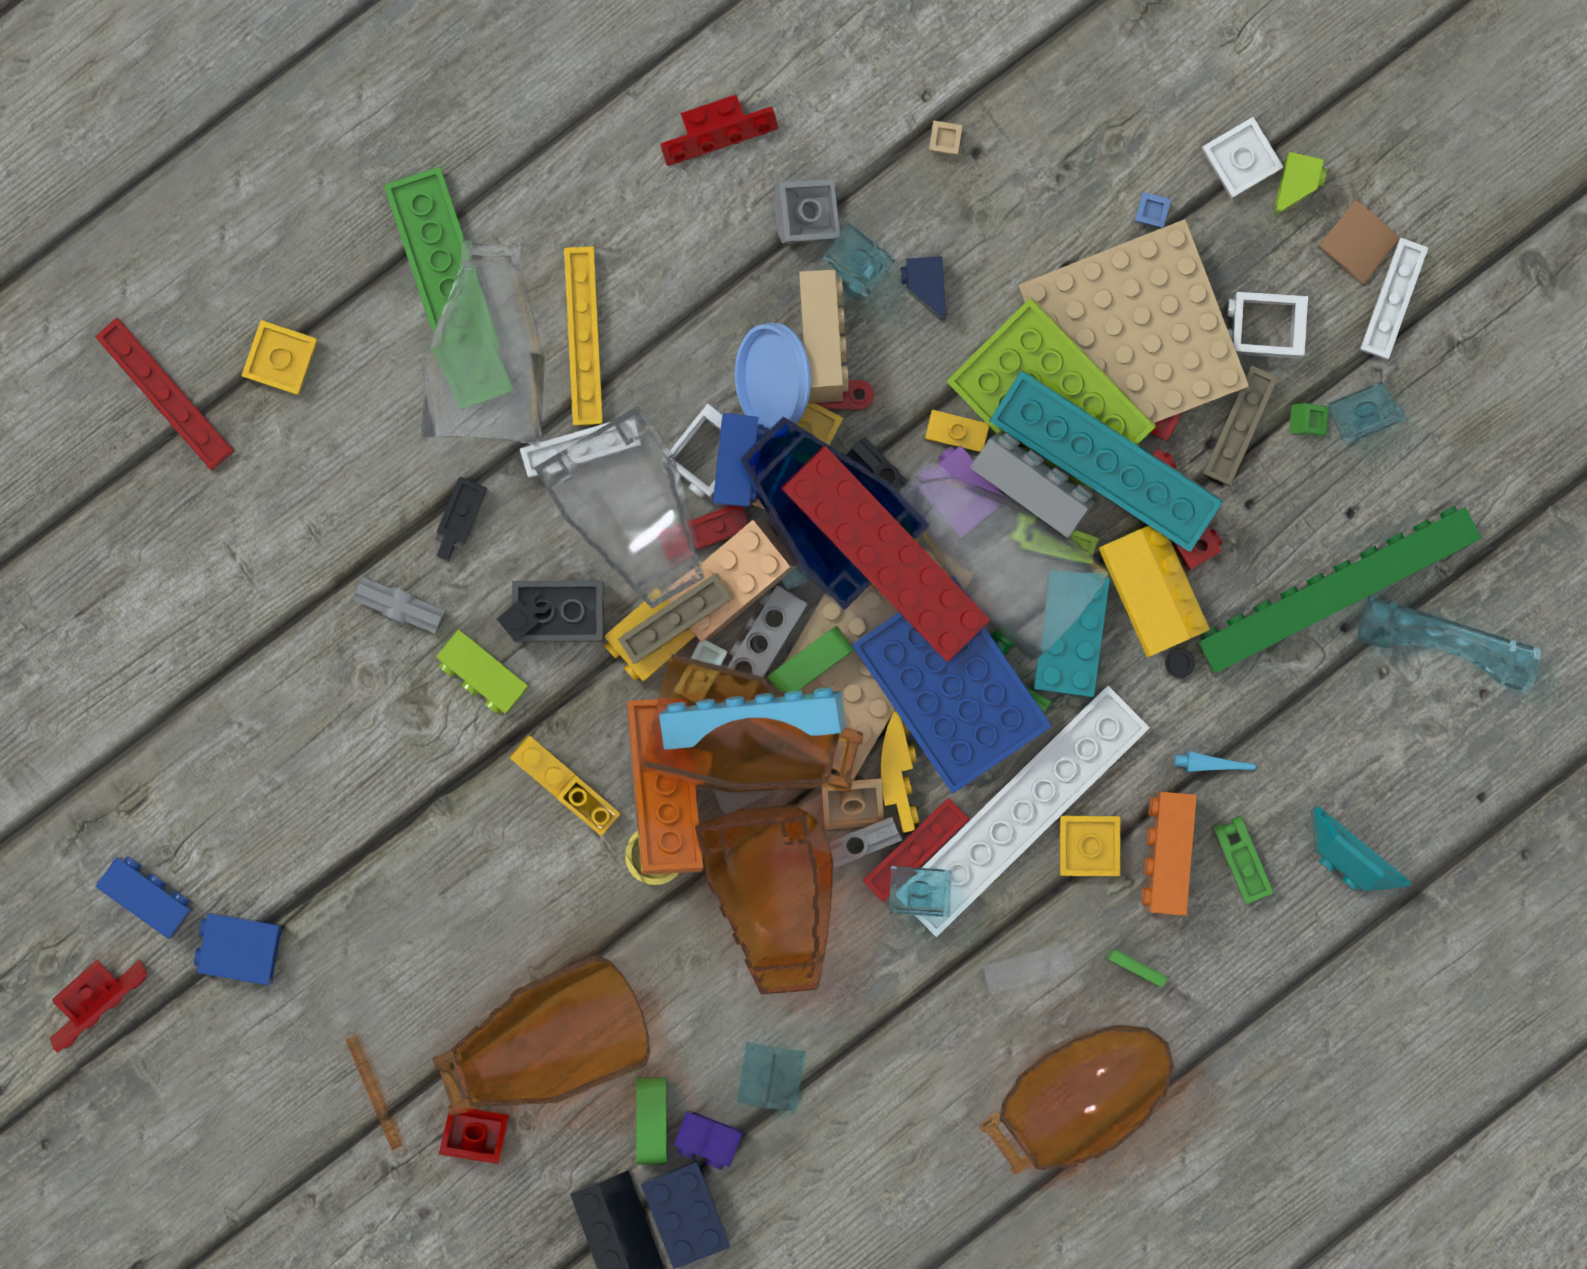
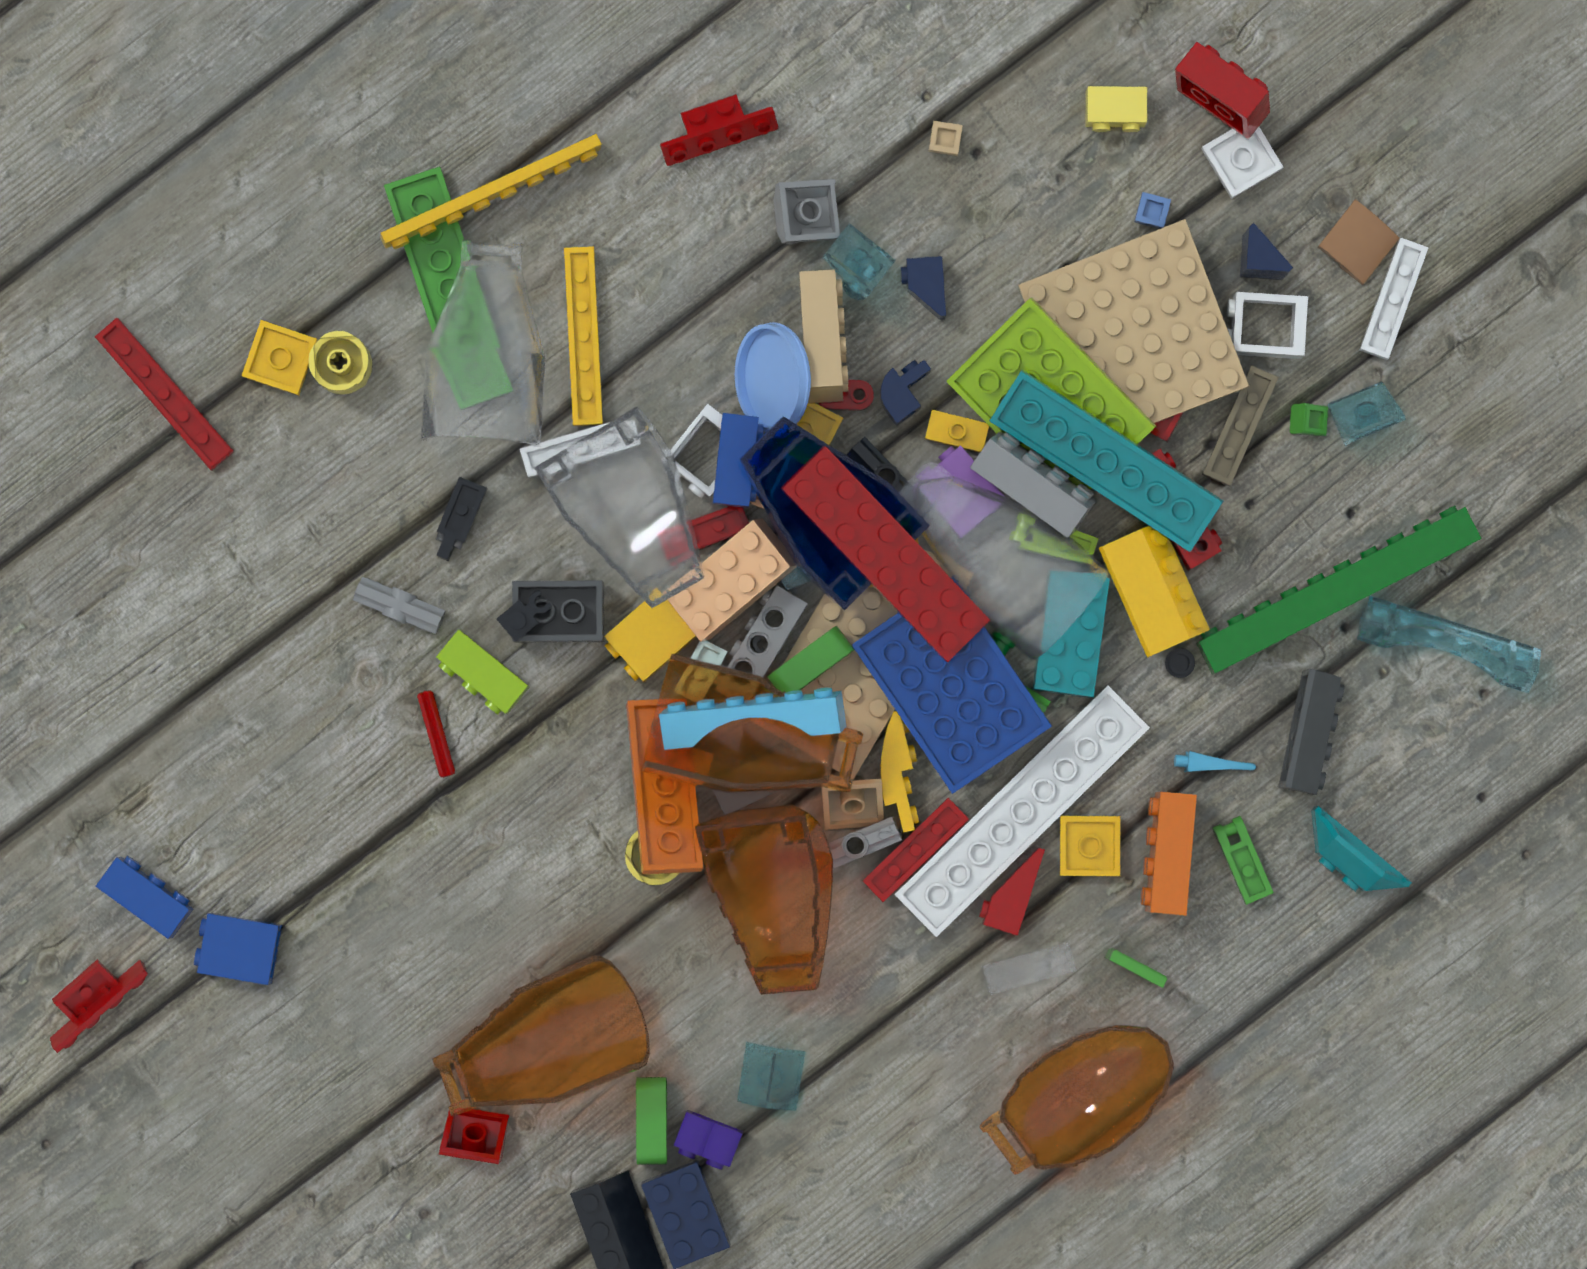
clear orange bar [345,1035,403,1150] -> none
yellow slope [509,734,621,836] -> none
dark tan plate [618,573,734,664] -> none
clear light blue slope [888,866,951,917] -> none
lime slope [1273,152,1327,215] -> none
none -> light yellow brick [308,331,372,394]
none -> yellow plate [380,134,602,249]
none -> red axle [417,690,455,778]
none -> dark blue brick [880,360,931,426]
none -> red slope [979,848,1045,936]
none -> light yellow brick [1085,86,1147,132]
none -> red brick [1175,42,1270,140]
none -> dark blue slope [1240,223,1293,280]
none -> dark grey slope [1278,669,1344,795]

